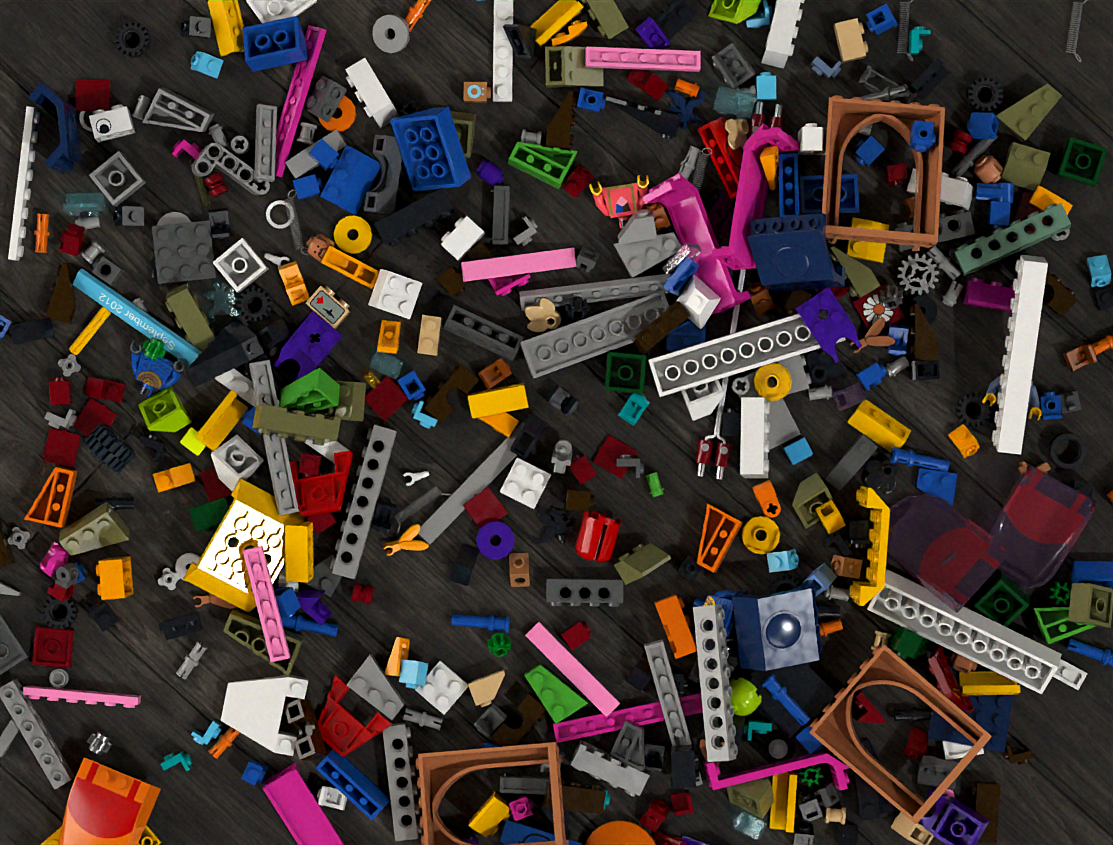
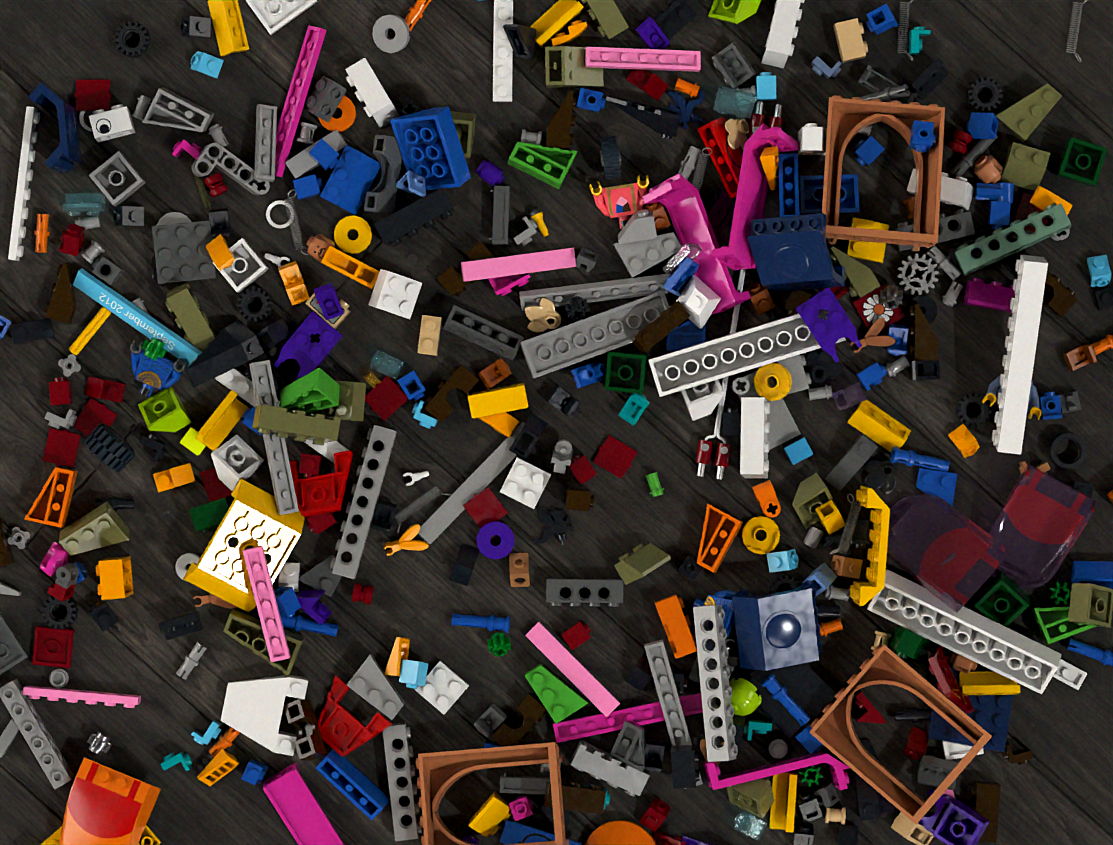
white plate [158,568,180,590] -> none
clear light blue piece [203,282,241,324] -> none
light grey bush [231,136,250,154] -> none
blue slope [243,16,308,72] -> none
yellow panel [285,522,314,583] -> none
white bracket [317,786,347,810] -> none
light orange slope [377,320,401,354] -> none
light grey pin [403,708,443,731] -> none
white brick [441,216,485,262] -> none
medium nougat brick [464,82,491,103] -> none
tan slope [468,669,505,707] -> none
dark red bracket [561,165,594,199] -> none
red cylinder [575,511,622,563] -> none
dark grey bracket [616,454,644,478] -> none
dark red panel [670,791,694,816] -> none
dark azure bracket [745,0,773,28] -> none
dark red brick [885,163,908,187] -> none
none -> light orange slope [197,749,240,786]
none -> light orange slope [206,234,235,271]
none -> dark purple slope [313,283,344,320]
none -> medium blue bracket [396,170,426,197]
none -> yellow piece [530,208,549,237]
none -> blue hips [571,362,606,388]
none -> black wheel [600,136,621,180]
none -> light grey slope [803,526,824,549]
none -> light grey piece [830,494,861,554]

